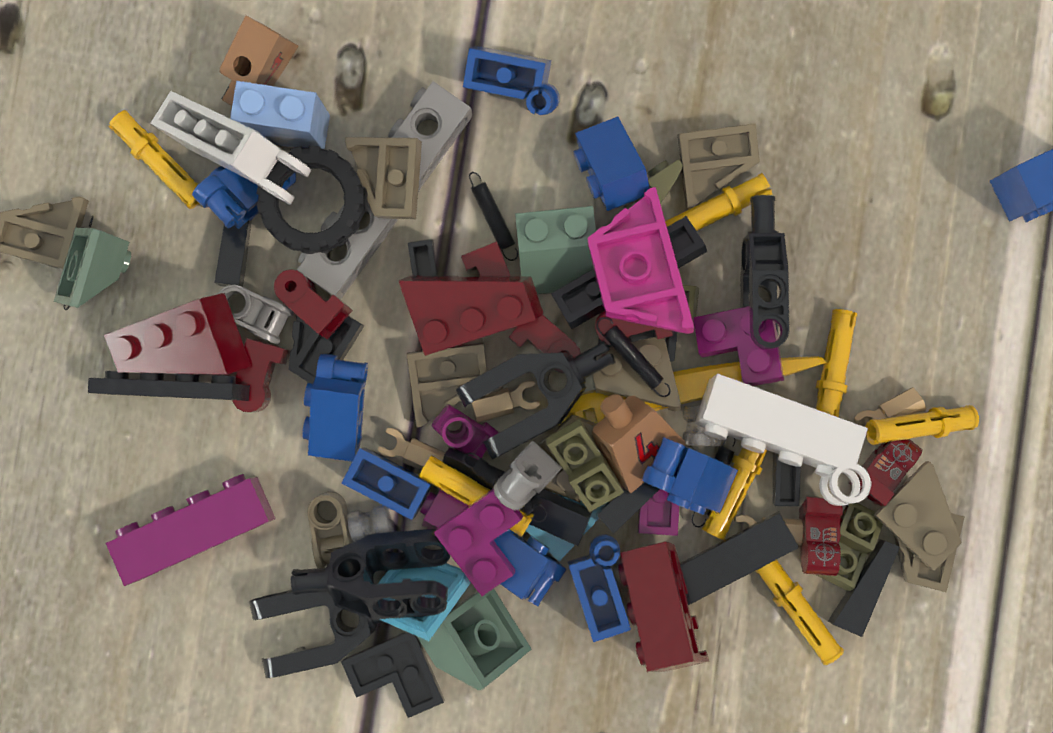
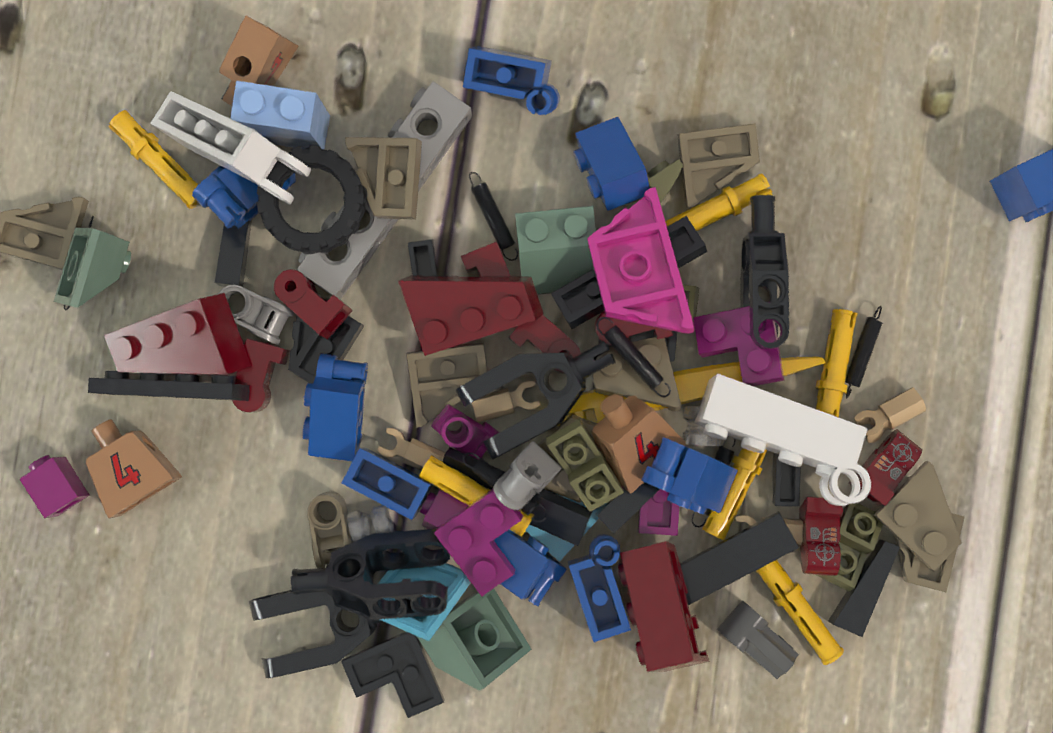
magenta brick [105,474,276,586] -> none
yellow pin [865,405,979,445] -> none
none -> magenta brick [19,455,90,519]
none -> medium nougat torso [86,419,182,518]
none -> dark grey piece [717,600,799,679]
none -> black piece [845,306,883,399]

